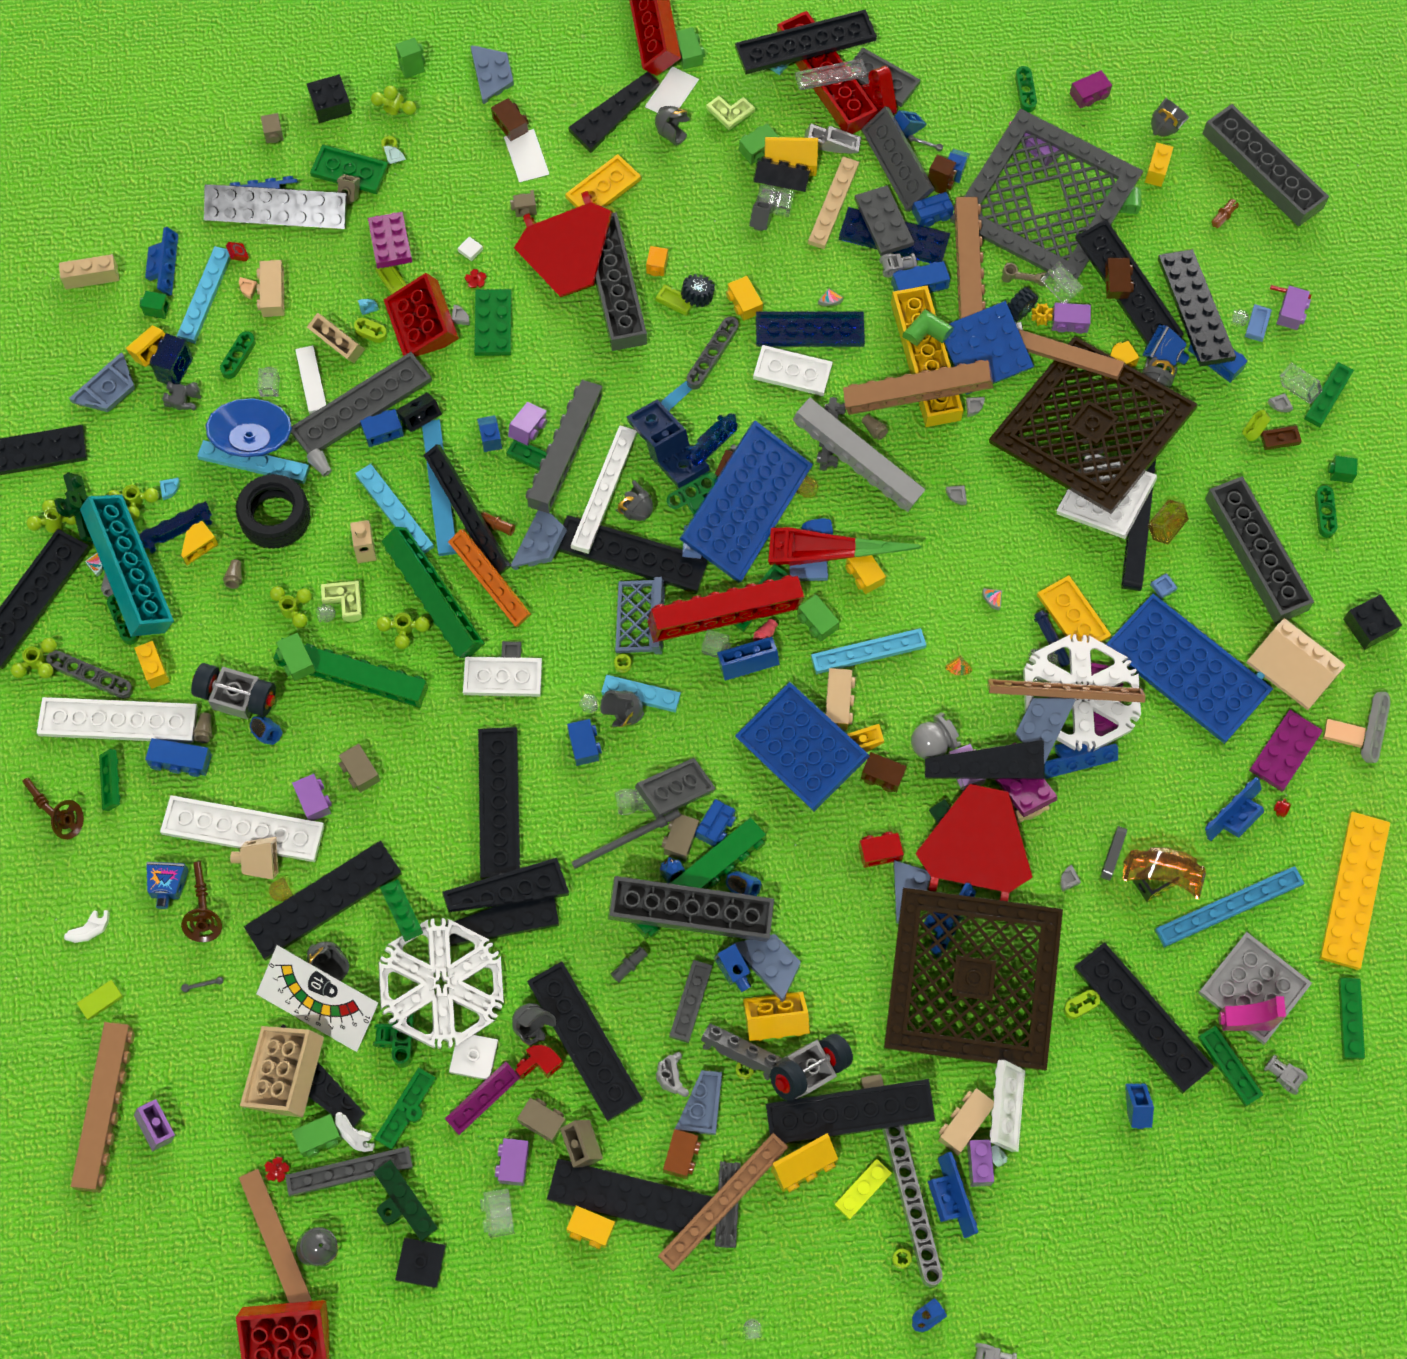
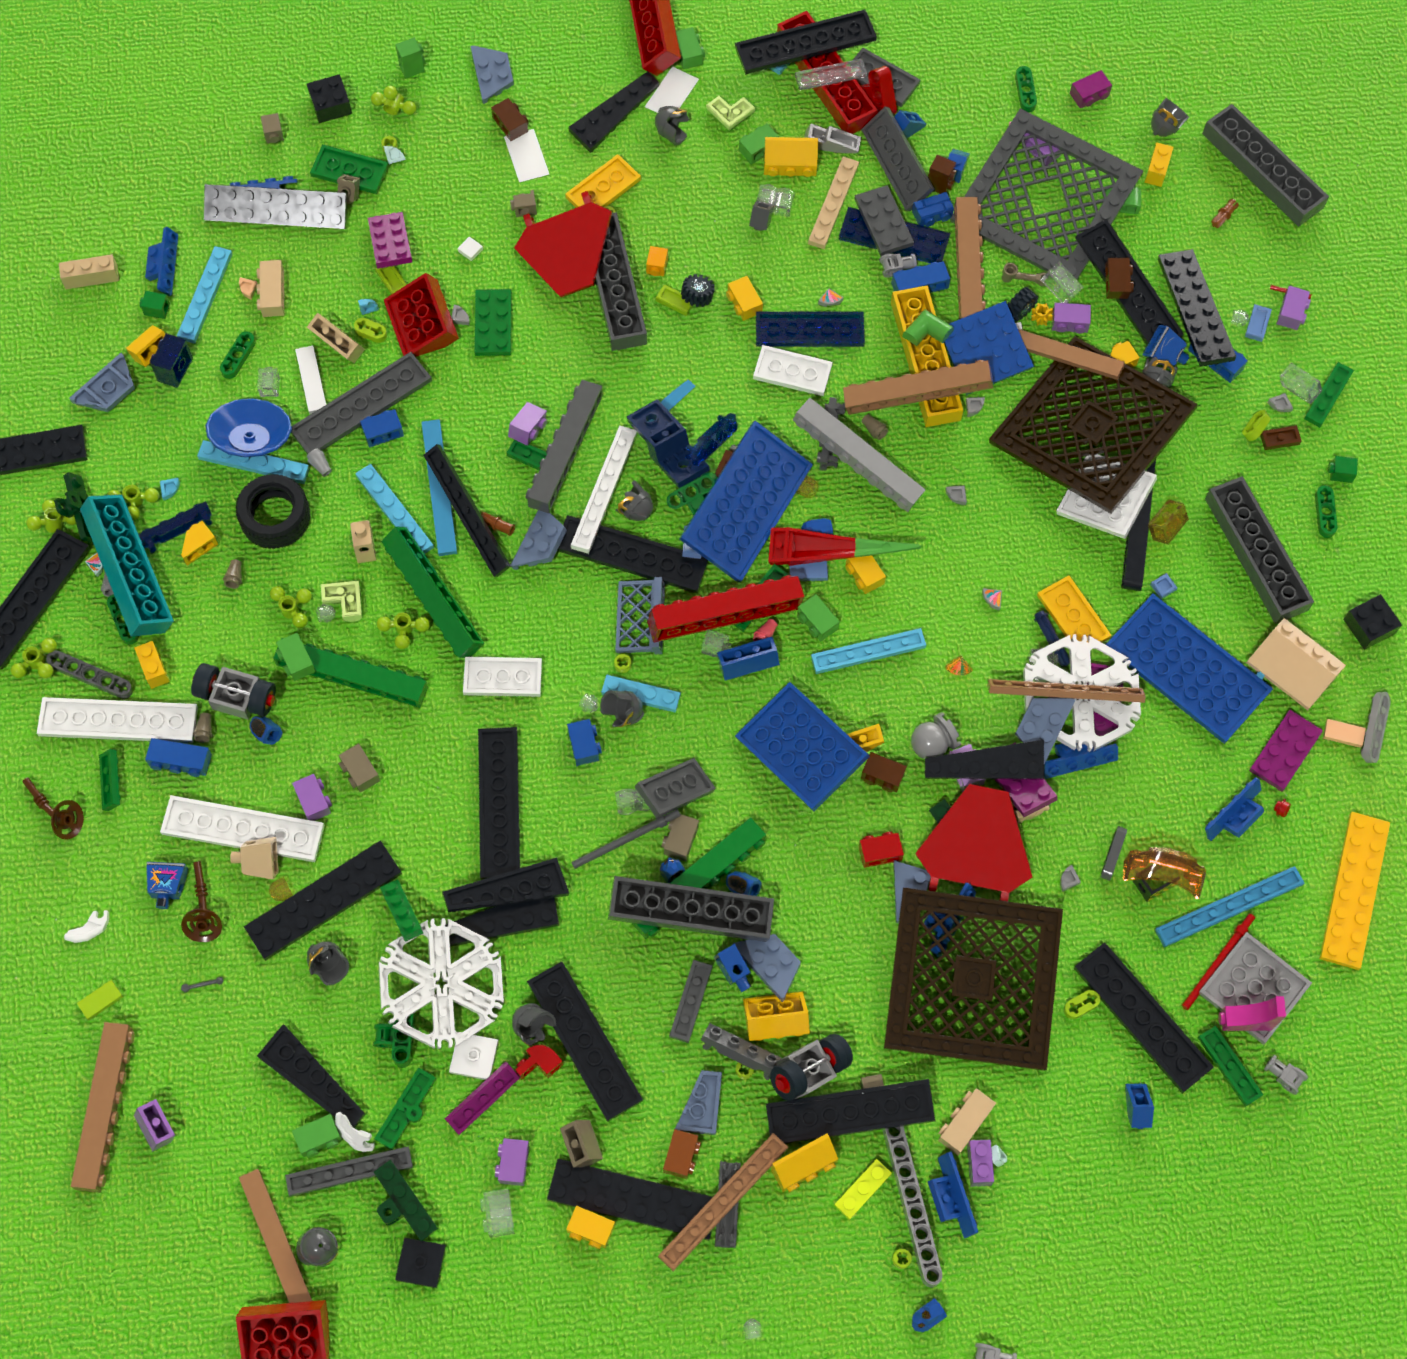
dark grey animal [163,381,202,410] -> none
red tile [225,242,249,262] -> none
tan slope [240,1026,324,1117] -> none
white sticker [256,945,378,1052] -> none
red plant [264,1156,290,1183] -> none
black brick [396,392,442,432] -> none
orange plate [448,529,531,627] -> none
red plant [464,269,487,289] -> none
blue slope [477,415,502,452] -> none
dark grey tile [501,641,522,658] -> none
dark tan brick [517,1098,566,1144] -> none
dark grey pin [610,946,648,983] -> none
light grey piece [656,1052,689,1097] -> none
dark grey beam [687,317,739,389] -> none
blue brick [695,799,737,847] -> none
black brick [753,156,810,192] -> none
tan brick [825,668,855,731] -> none
dark grey hinge [908,135,943,152] -> none
white plate [990,1060,1025,1152] -> none
green plate [1338,978,1365,1060] -> none
none -> red bar [1181,913,1256,1010]

